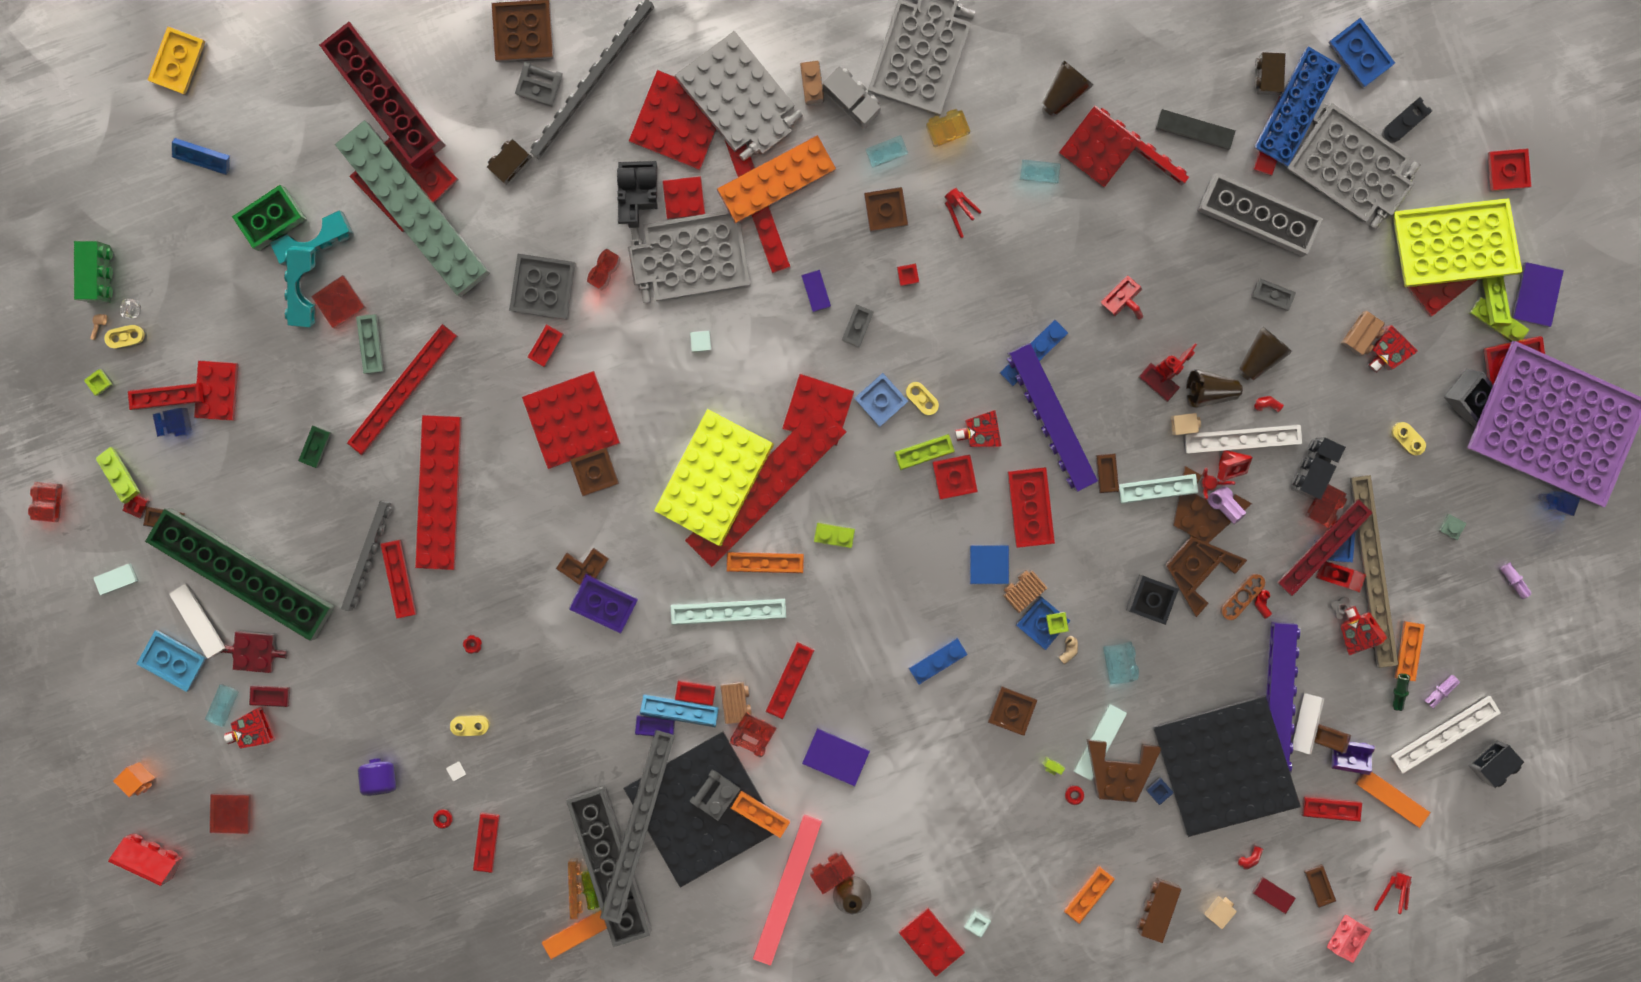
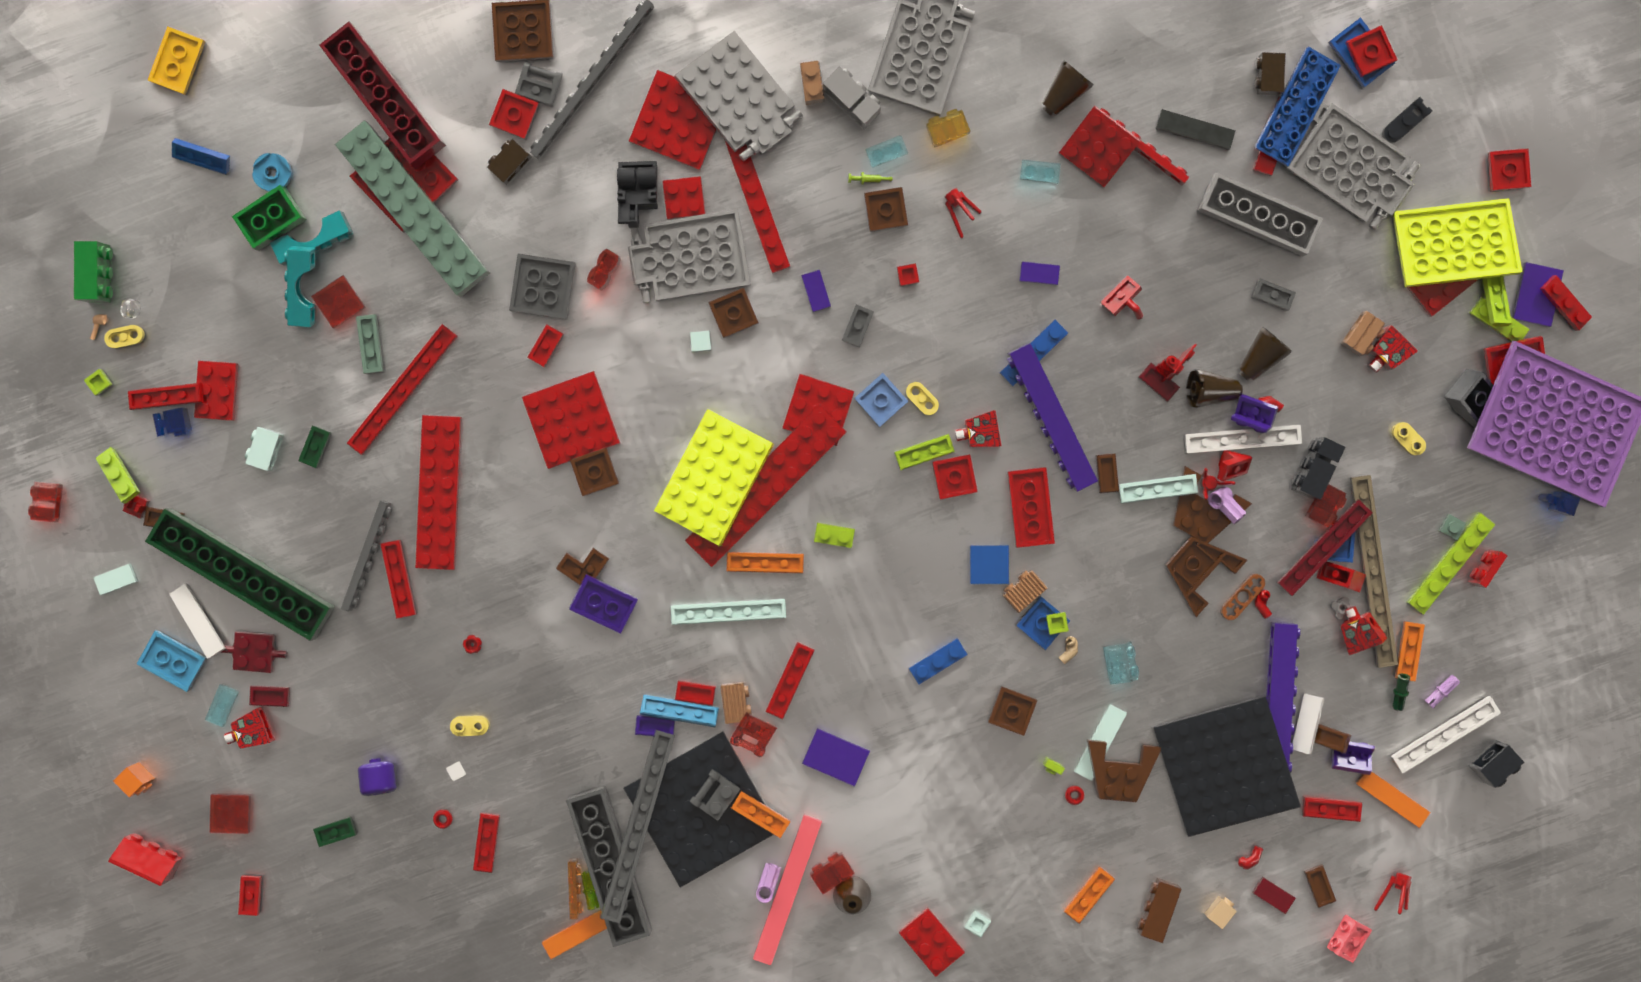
orange plate [717,135,836,224] -> none
black brick [1126,574,1179,625] -> none
dark blue plate [1146,778,1174,805] -> none
tan brick [1171,413,1201,435] -> none
lavender axle [1500,562,1532,599] -> none
none -> red plate [238,875,262,916]
none -> light aqua brick [245,427,284,471]
none -> dark azure plate [252,153,293,191]
none -> dark green plate [313,816,357,847]
none -> red plate [489,89,539,140]
none -> reddish brown plate [708,288,759,338]
none -> lavender piece [756,863,781,903]
none -> lime piece [848,172,893,185]
none -> dark purple tile [1019,262,1060,285]
none -> dark purple bracket [1231,394,1278,433]
none -> red tile [1345,25,1397,77]
none -> lime plate [1407,513,1495,615]
none -> red plate [1468,550,1508,588]
none -> red plate [1540,275,1592,331]

